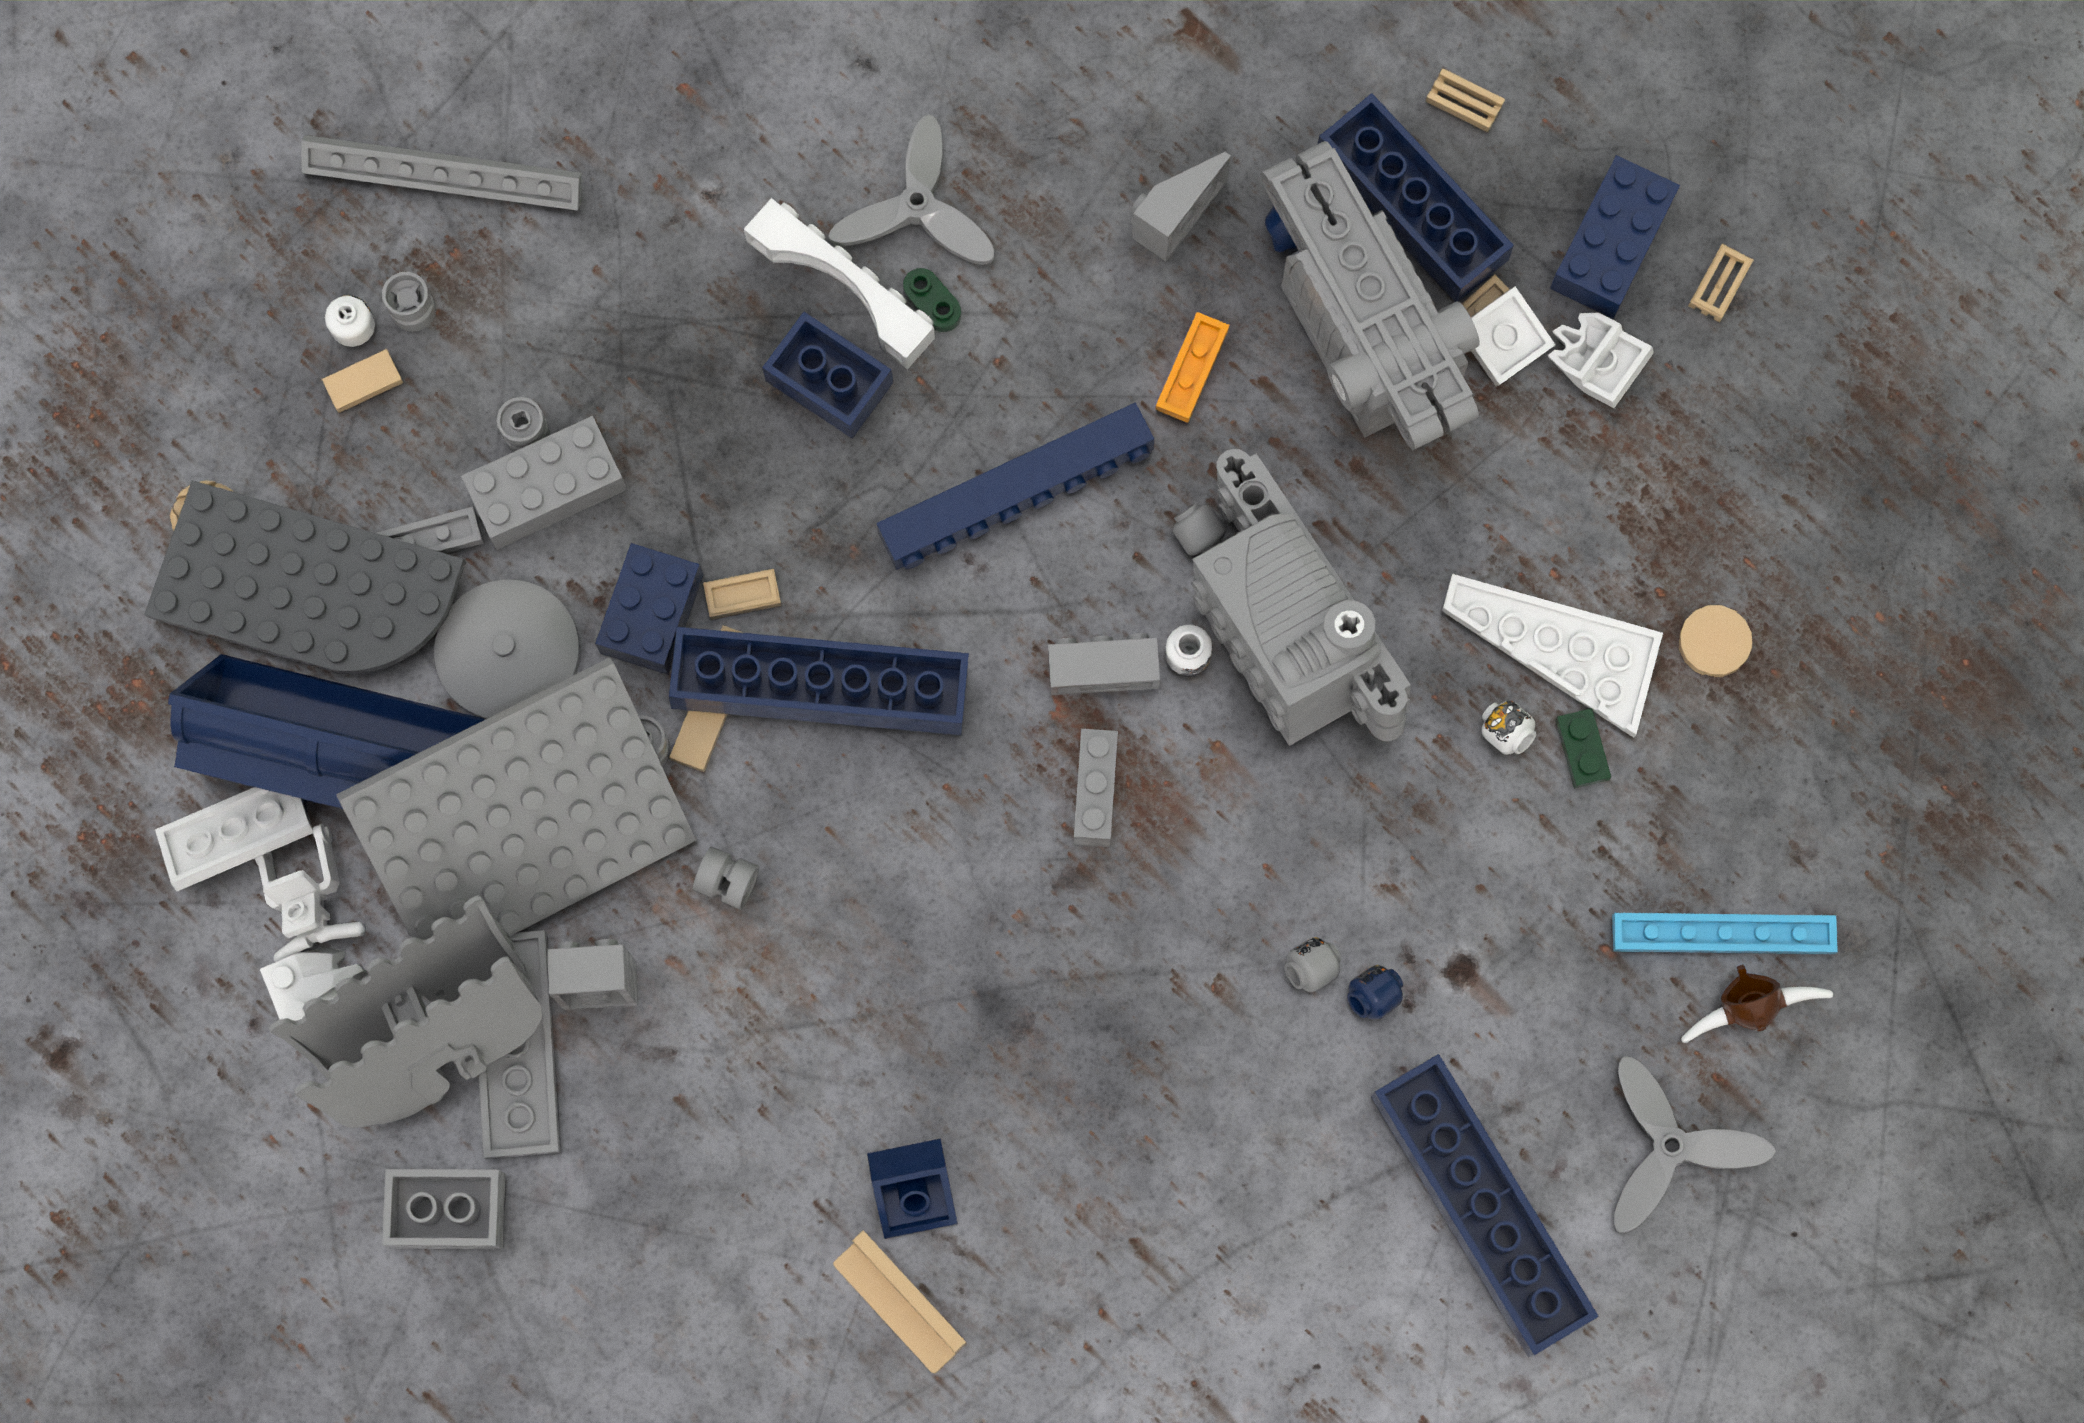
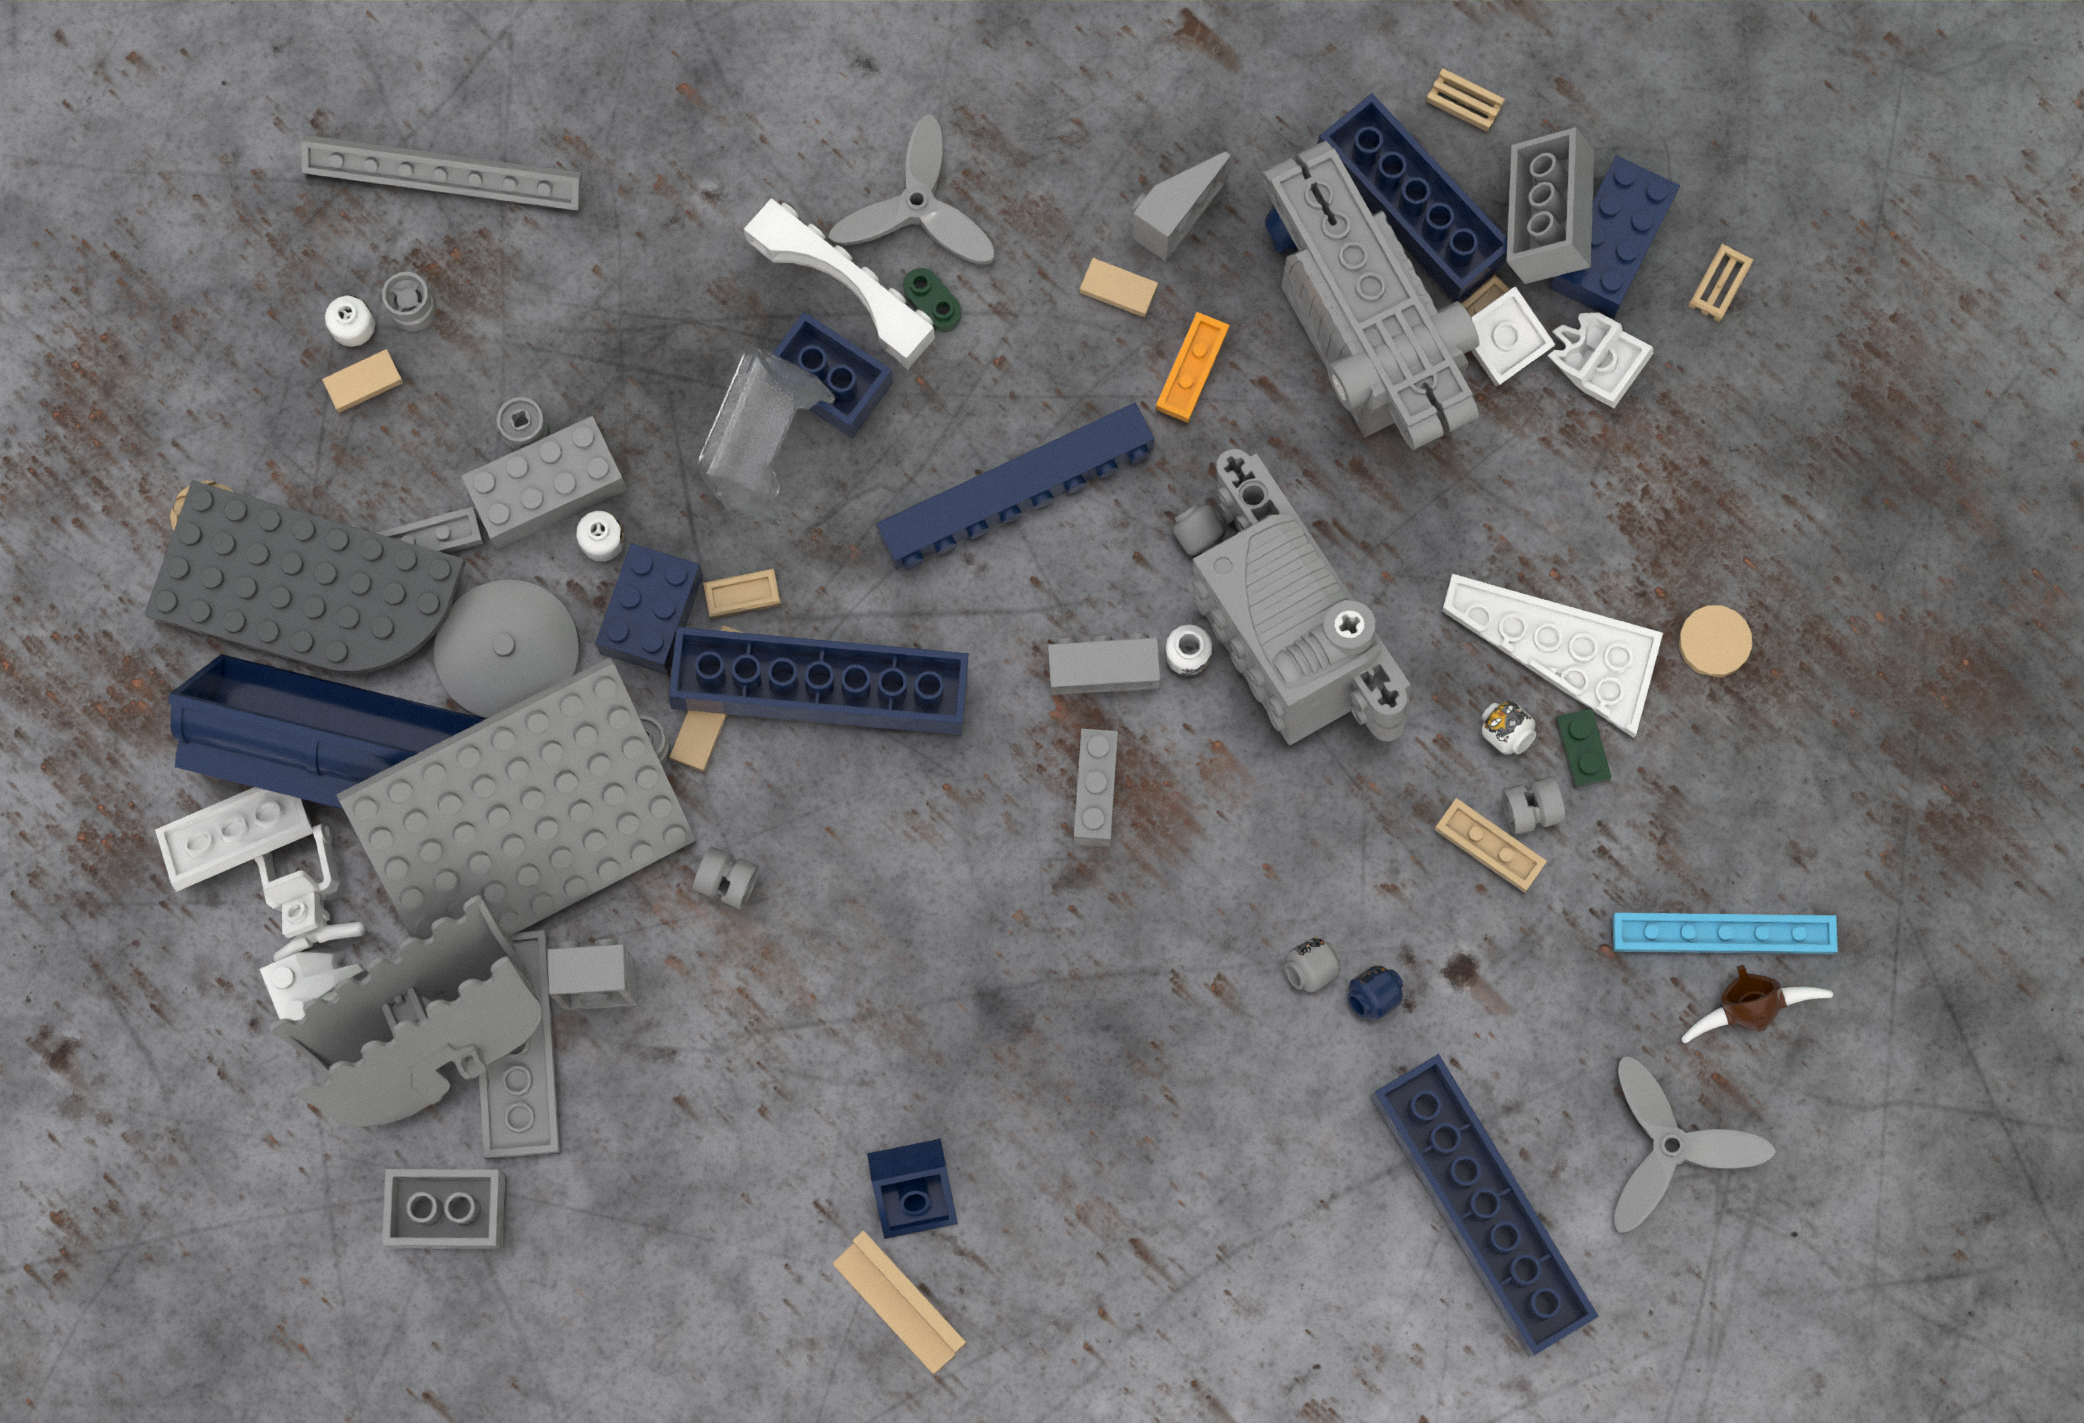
none -> white head [576,511,625,562]
none -> clear windscreen [698,346,836,526]
none -> tan tile [1079,258,1158,318]
none -> tan plate [1434,798,1547,893]
none -> light grey wheel [1501,777,1565,835]
none -> light grey brick [1506,127,1594,284]

